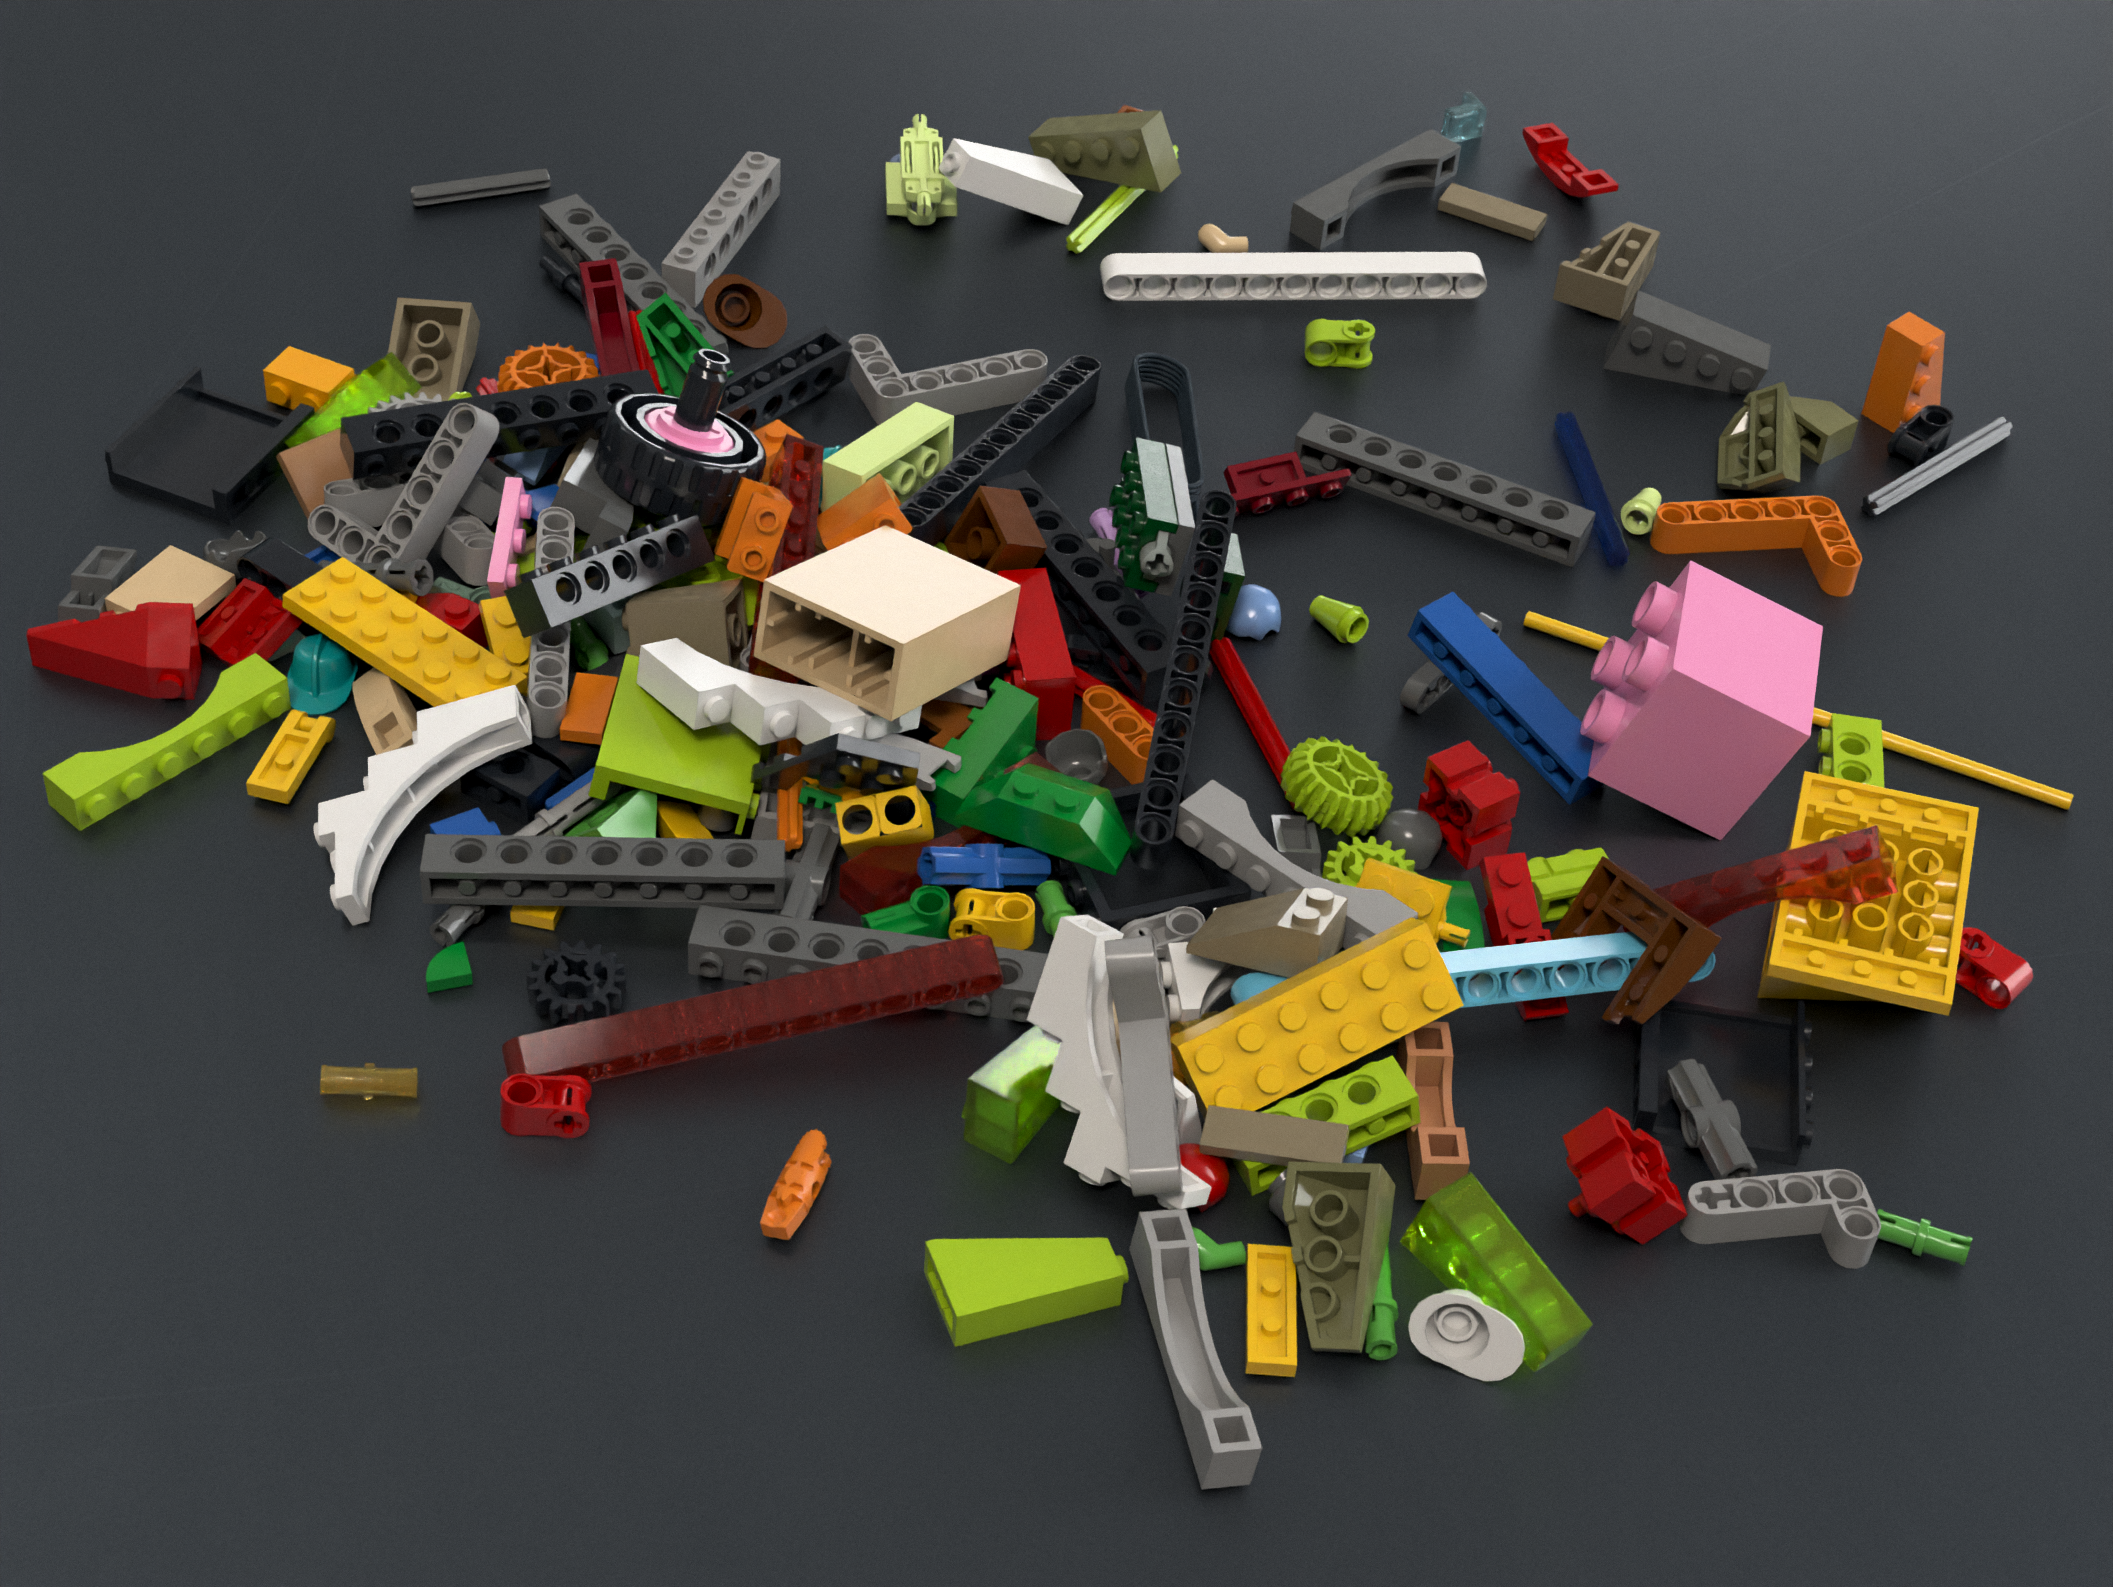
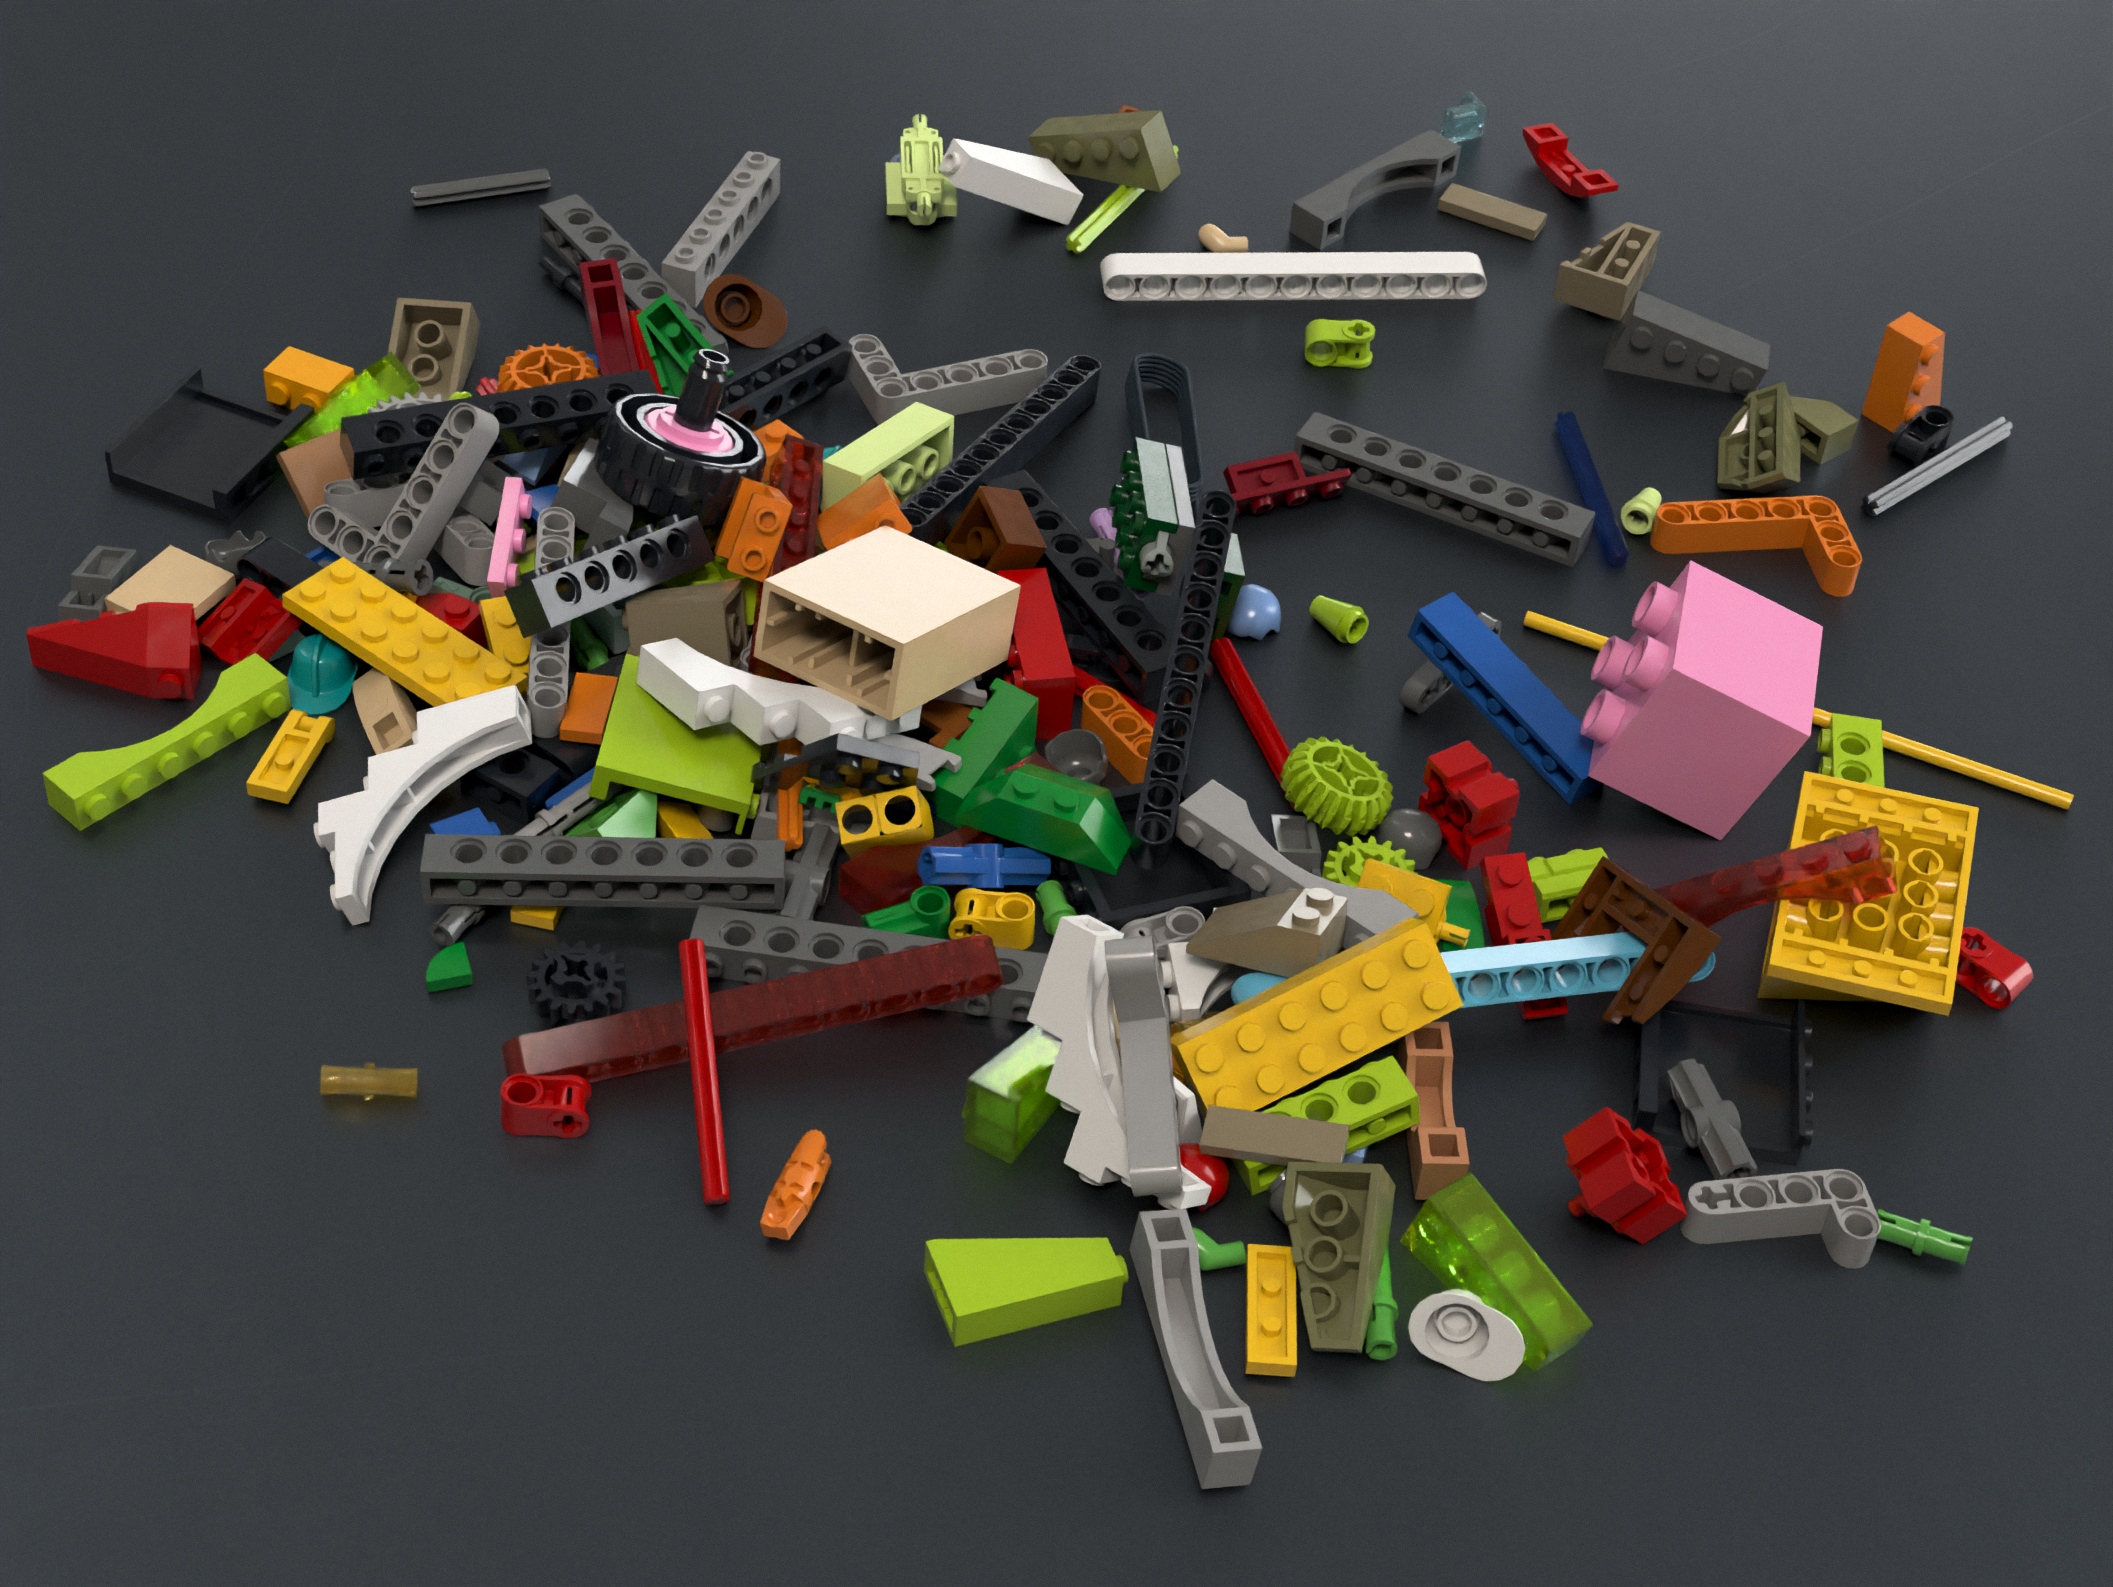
none -> red axle [679,938,730,1205]

